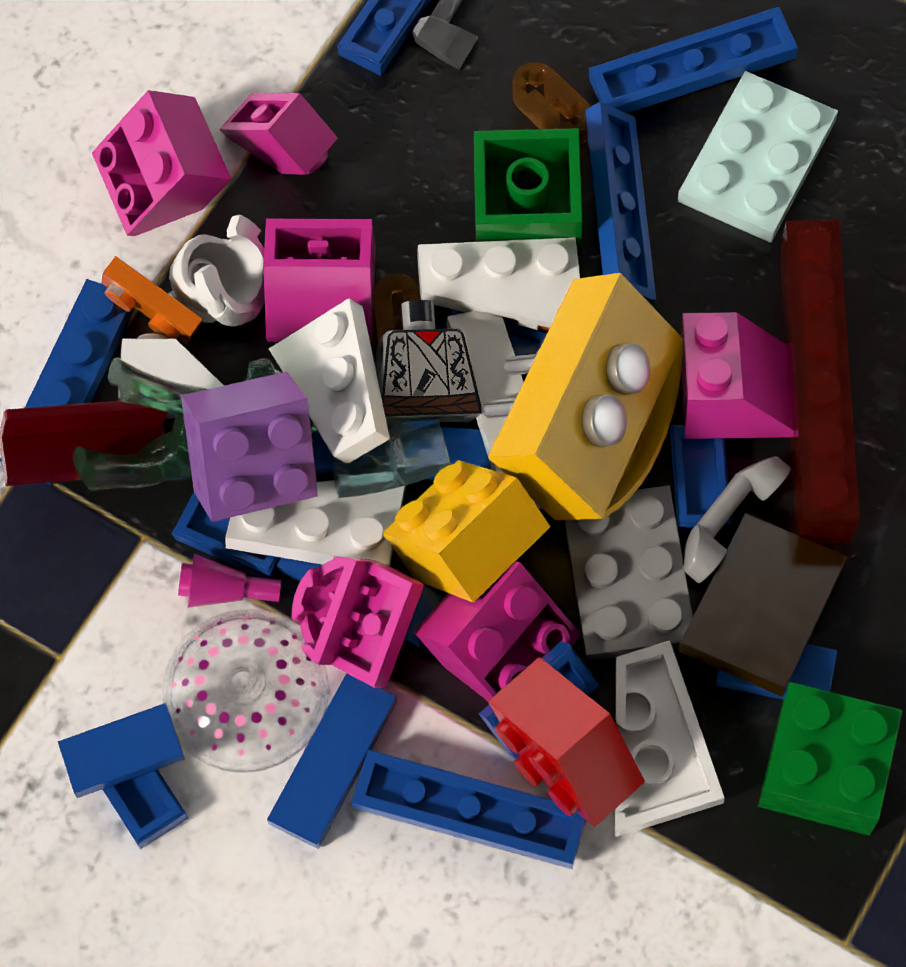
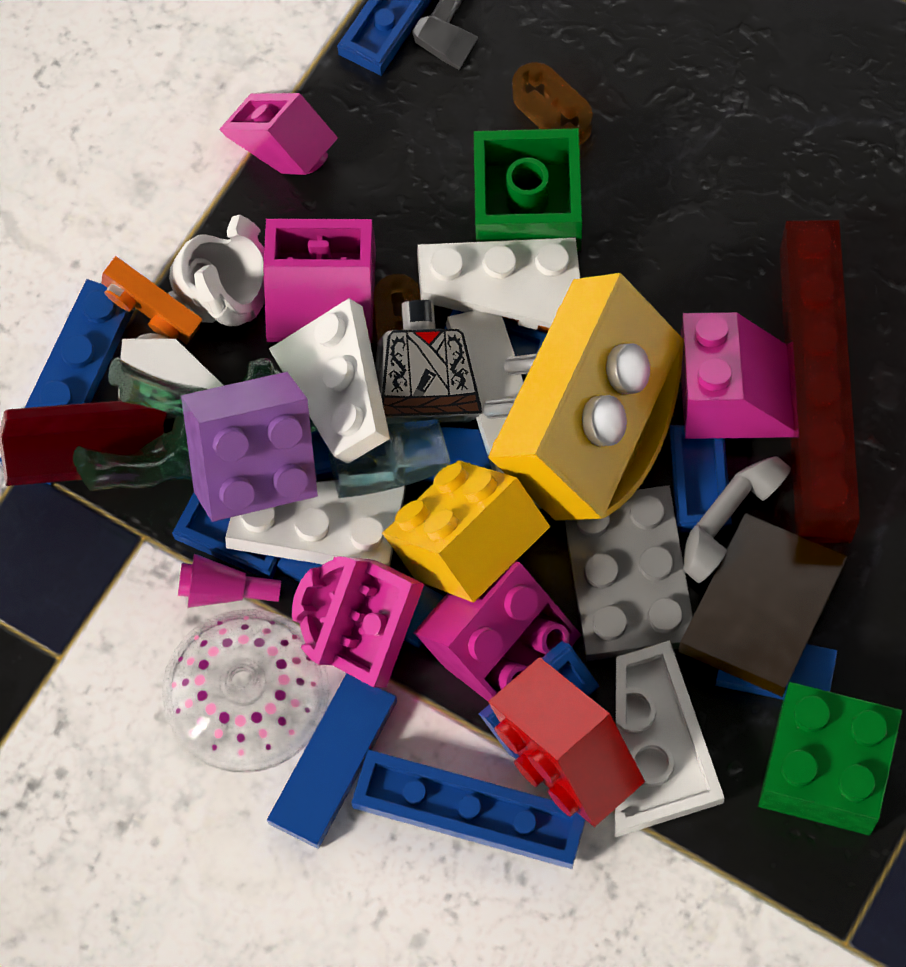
blue tile [58,703,185,798] -> none
dark pink slope [92,90,232,236] -> none
blue tile [102,770,189,849] -> none
blue plate [585,102,657,304] -> none
blue plate [589,7,798,113] -> none
light aqua plate [677,71,838,243] -> none

